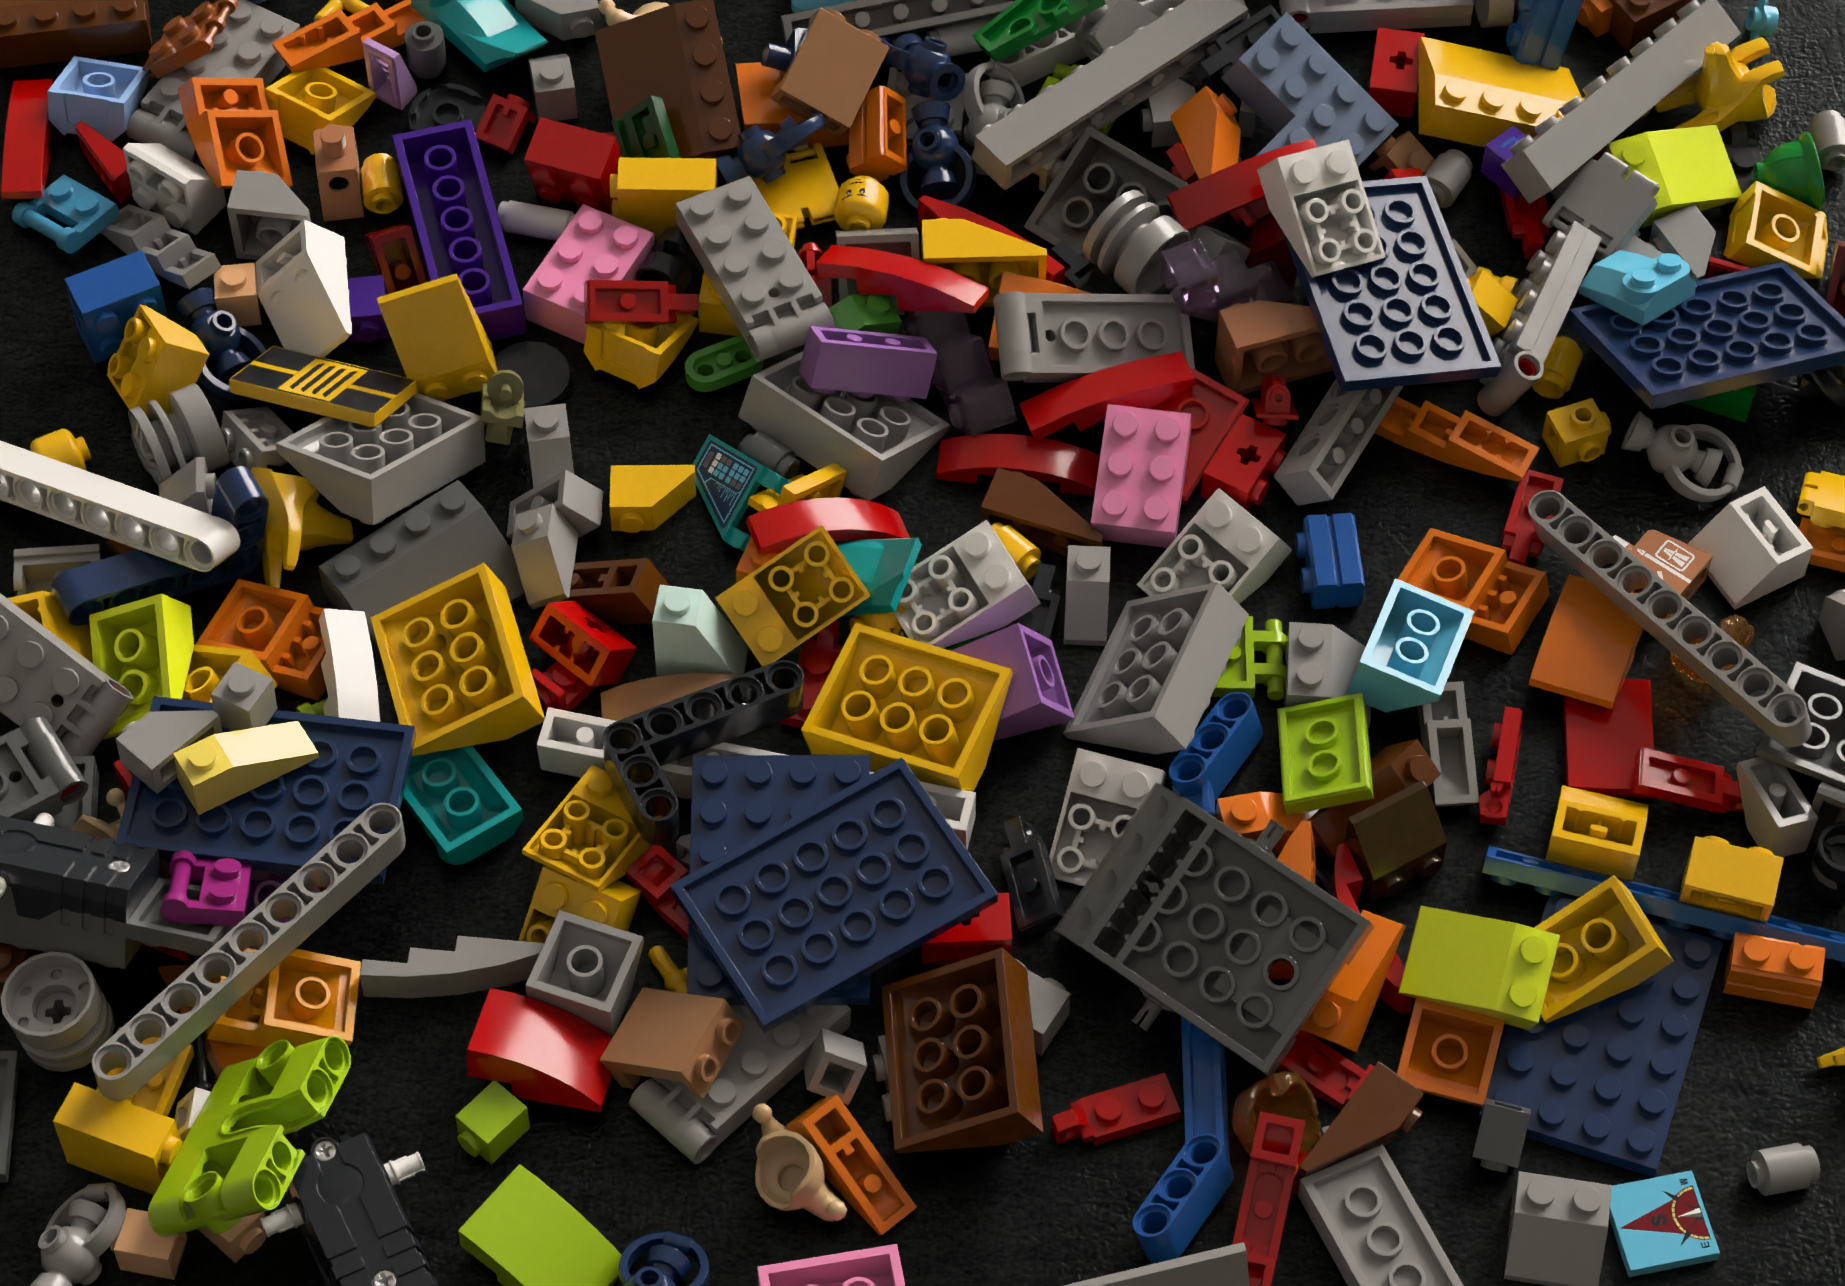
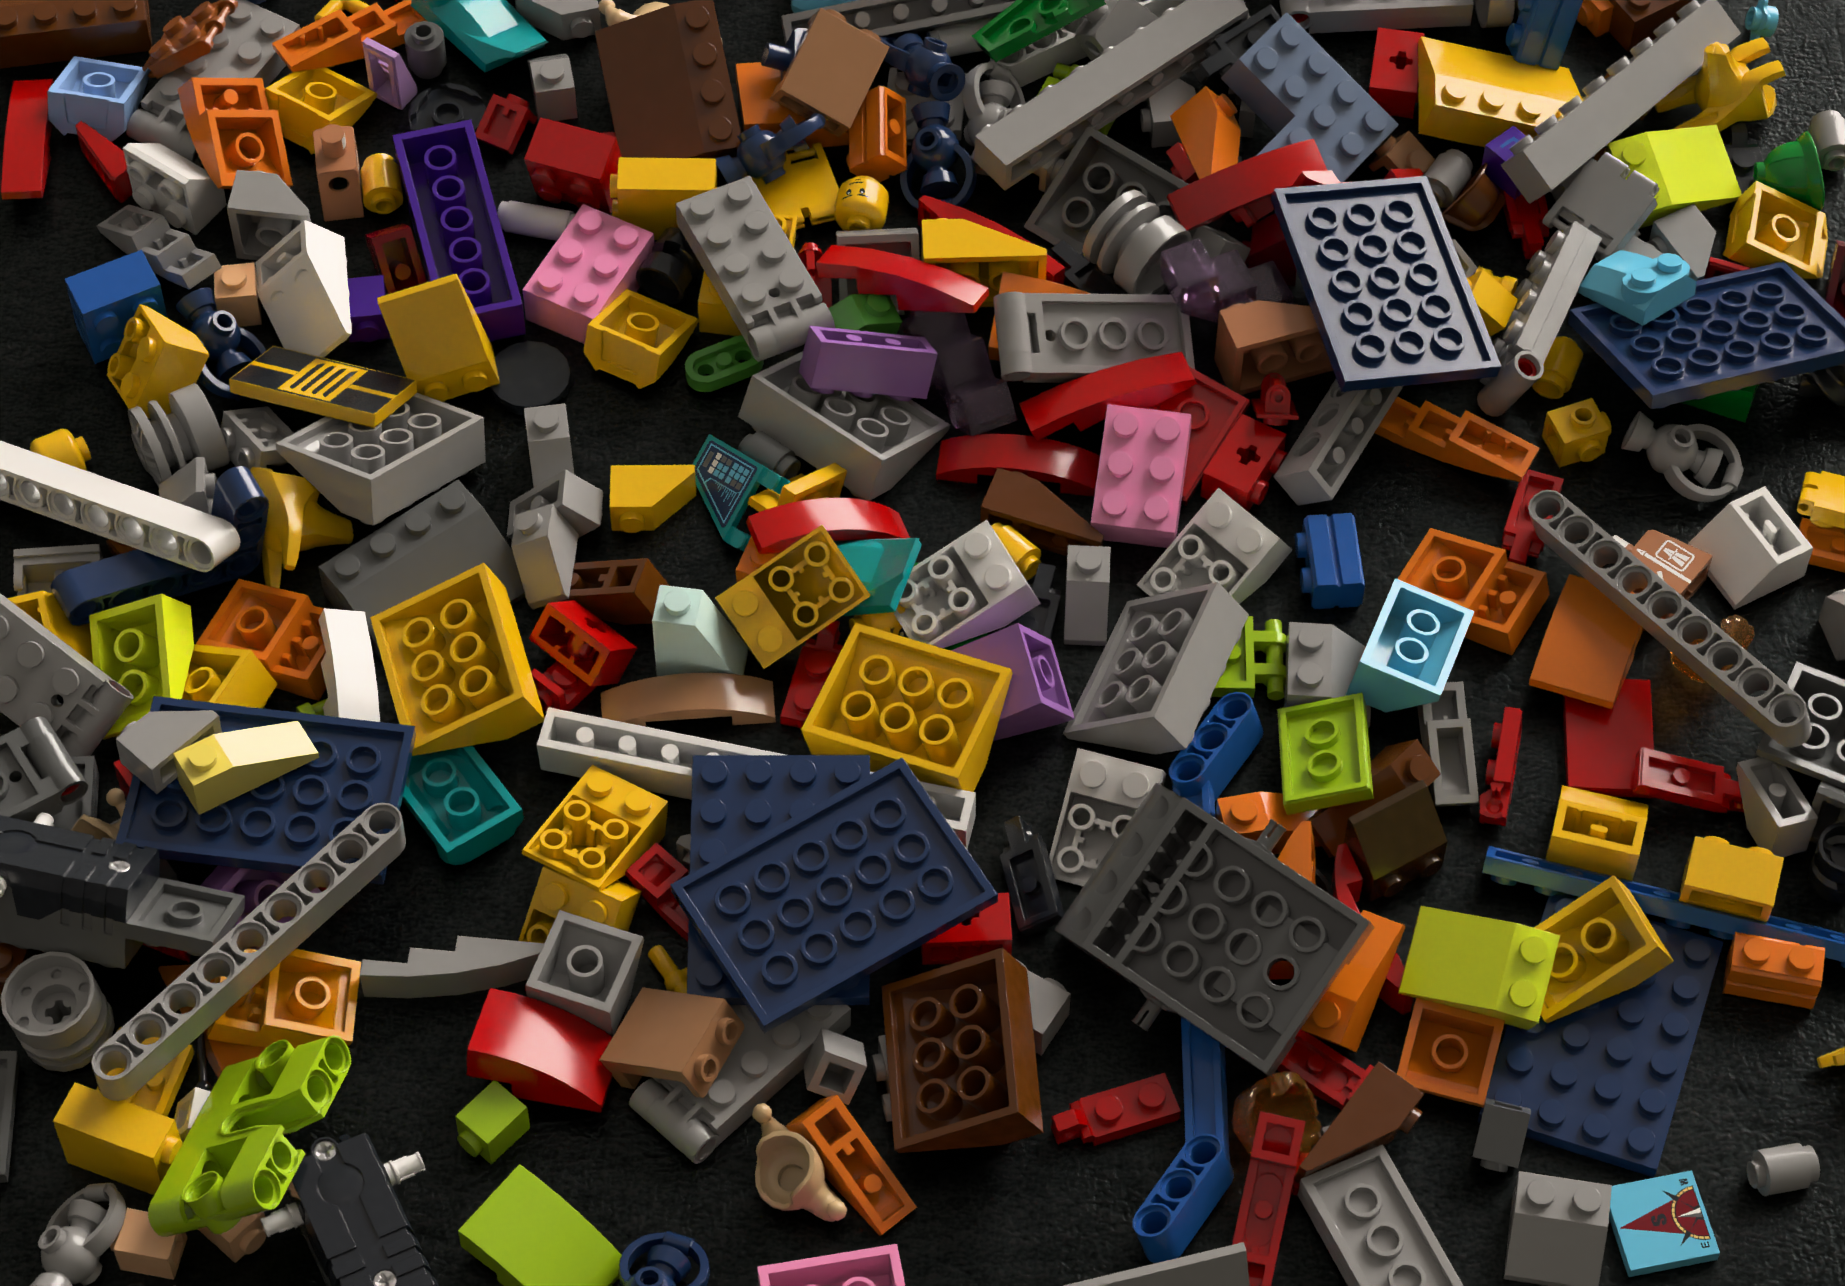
dark azure plate [12,175,120,254] -> none
magenta plate [160,850,252,926] -> none
light grey brick [211,662,278,731] -> none
olive hips [480,370,524,445] -> none
red hinge [584,280,699,325] -> none
black beam [602,660,804,846] -> none
dark green plate [611,96,680,158] -> none
white slope [1257,139,1386,278] -> none
none -> reddish brown piece [1442,162,1505,232]

